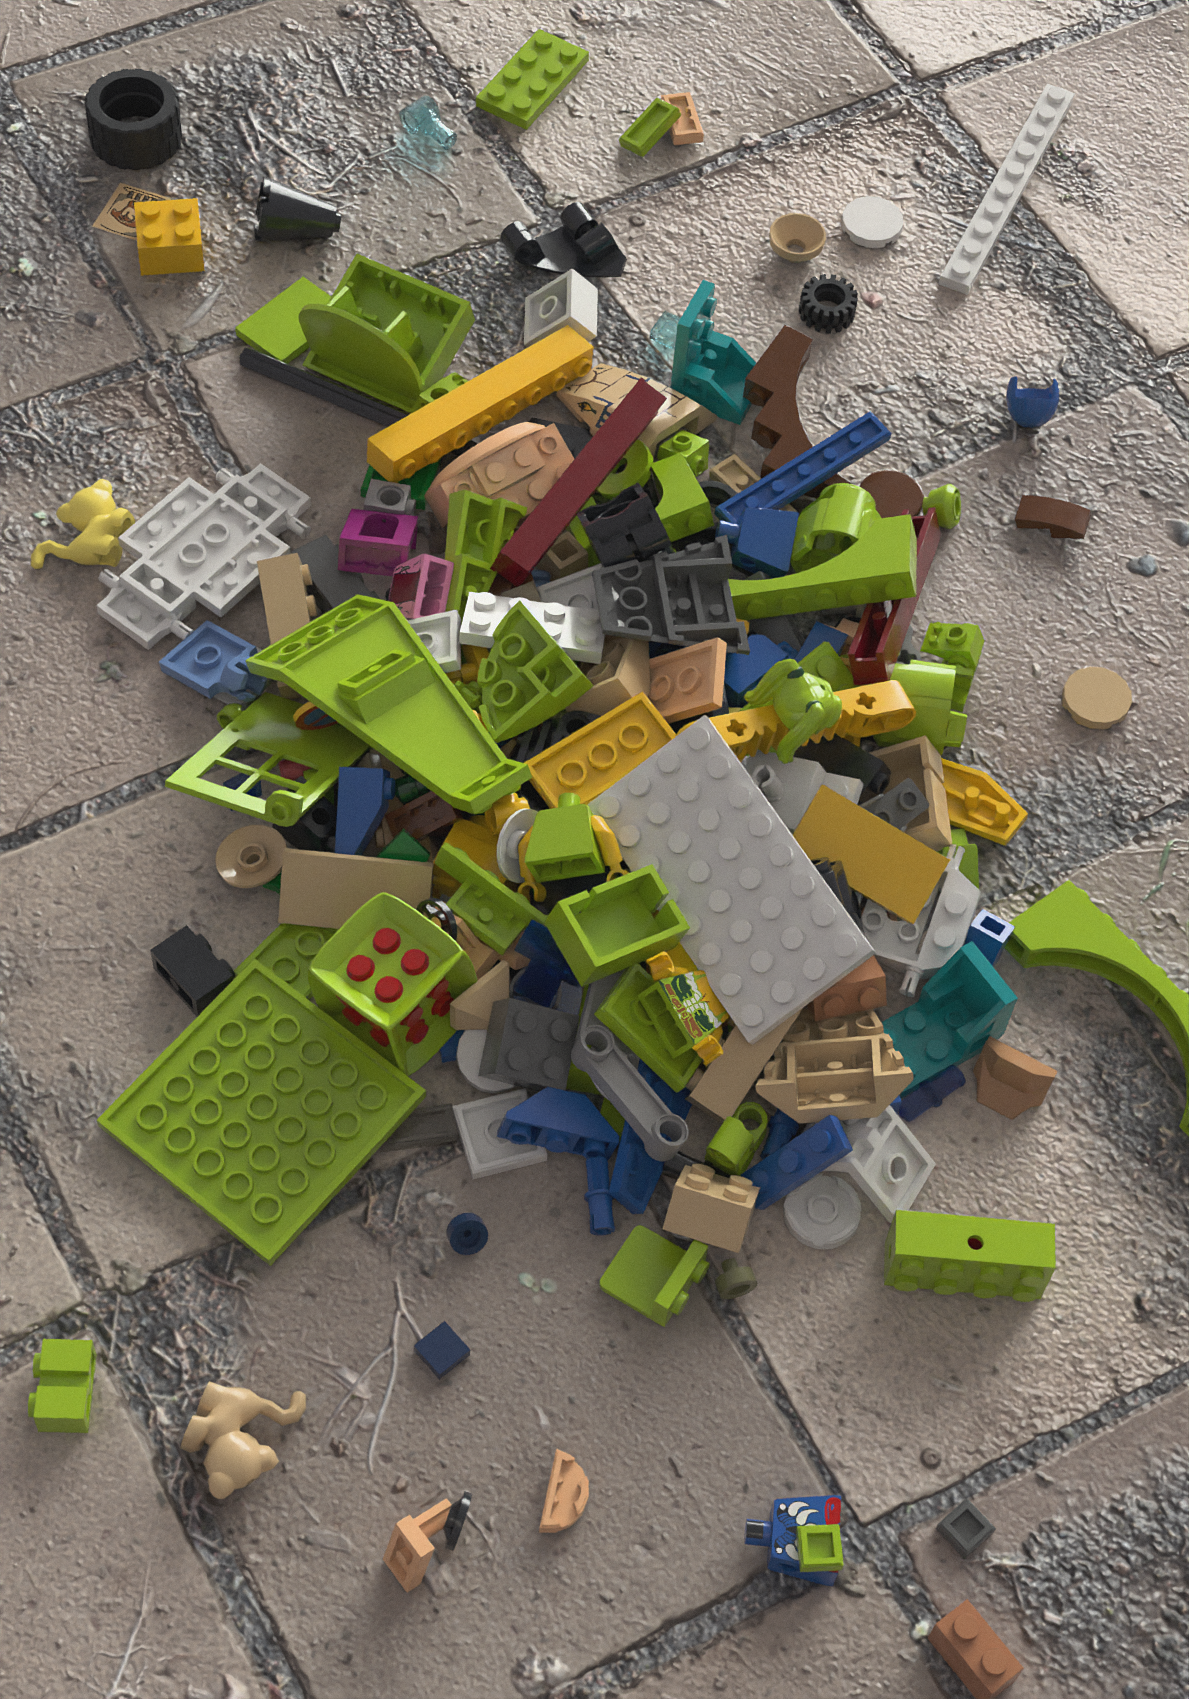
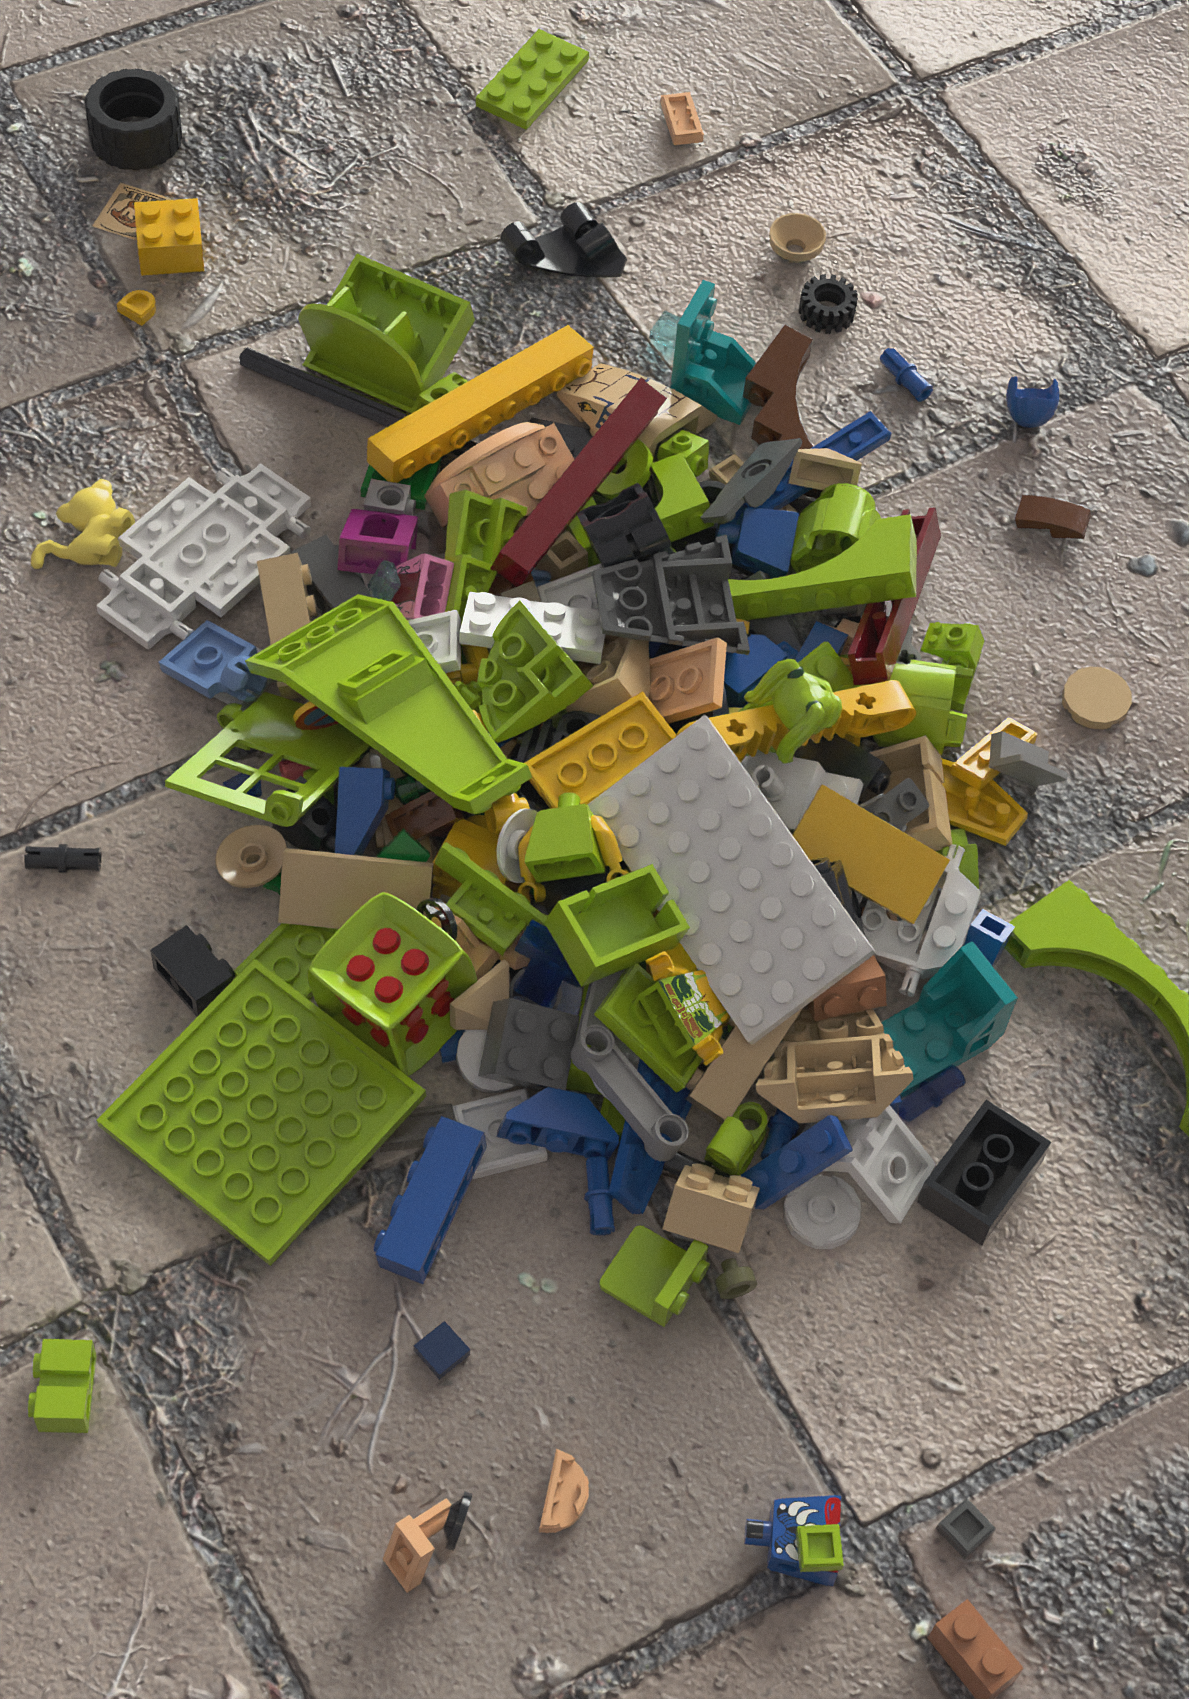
tan animal [180,1381,306,1499] -> none
lime tile [235,276,331,364] -> none
black cone [254,177,341,241] -> none
clear light blue pin [399,95,457,150] -> none
dark blue tile [446,1213,488,1255] -> none
white slope [524,269,598,348] -> none
lime tile [618,98,681,157] -> none
white tile [842,196,903,248] -> none
reddish brown tile [859,470,924,518] -> none
lime brick [884,1210,1056,1302] -> none
lime cone [922,484,961,529] -> none
white plate [939,83,1075,295] -> none
medium nougat slope [973,1037,1058,1120] -> none
none -> black pin [24,844,102,873]
none -> yellow tile [116,290,156,326]
none -> clear light blue tile [367,560,401,602]
none -> blue brick [374,1116,487,1284]
none -> dark grey piece [701,438,802,524]
none -> tan slope [789,448,862,490]
none -> blue axle [880,348,933,402]
none -> black brick [917,1099,1052,1246]
none -> yellow tile [950,718,1037,790]
none -> light grey panel [989,731,1068,787]

